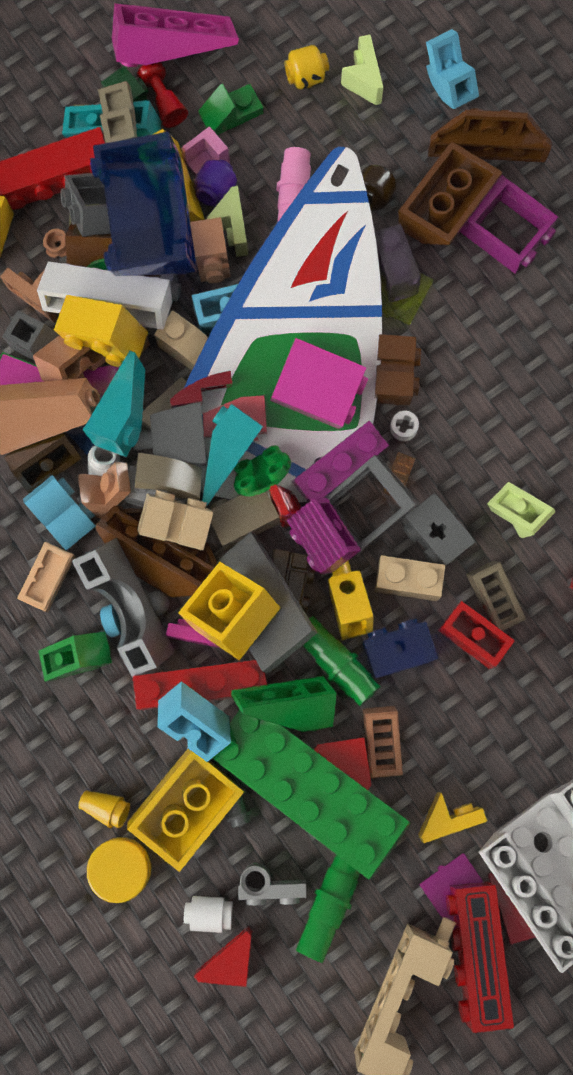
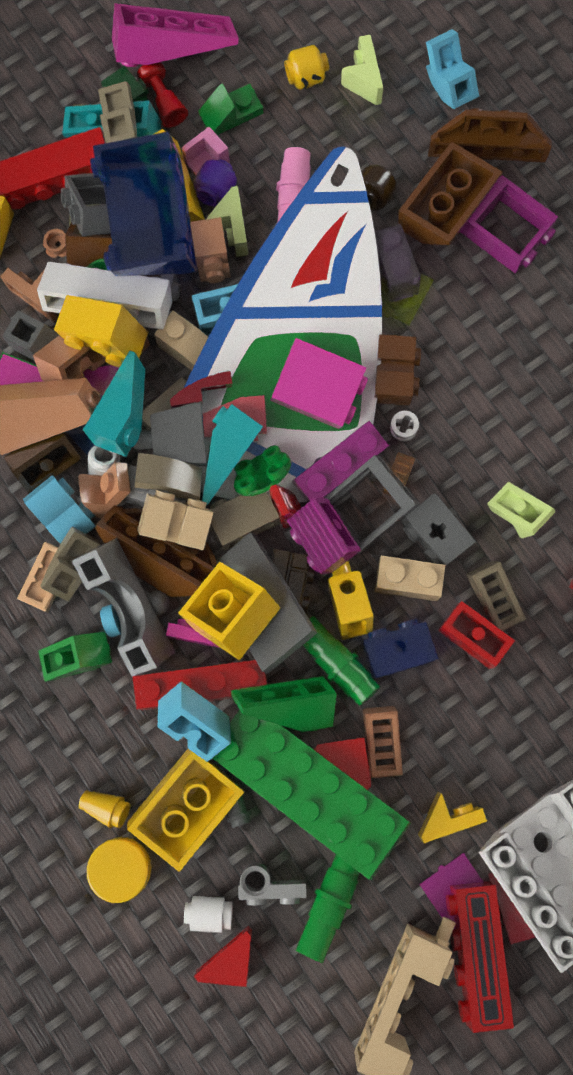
none -> dark tan slope [41,526,100,602]

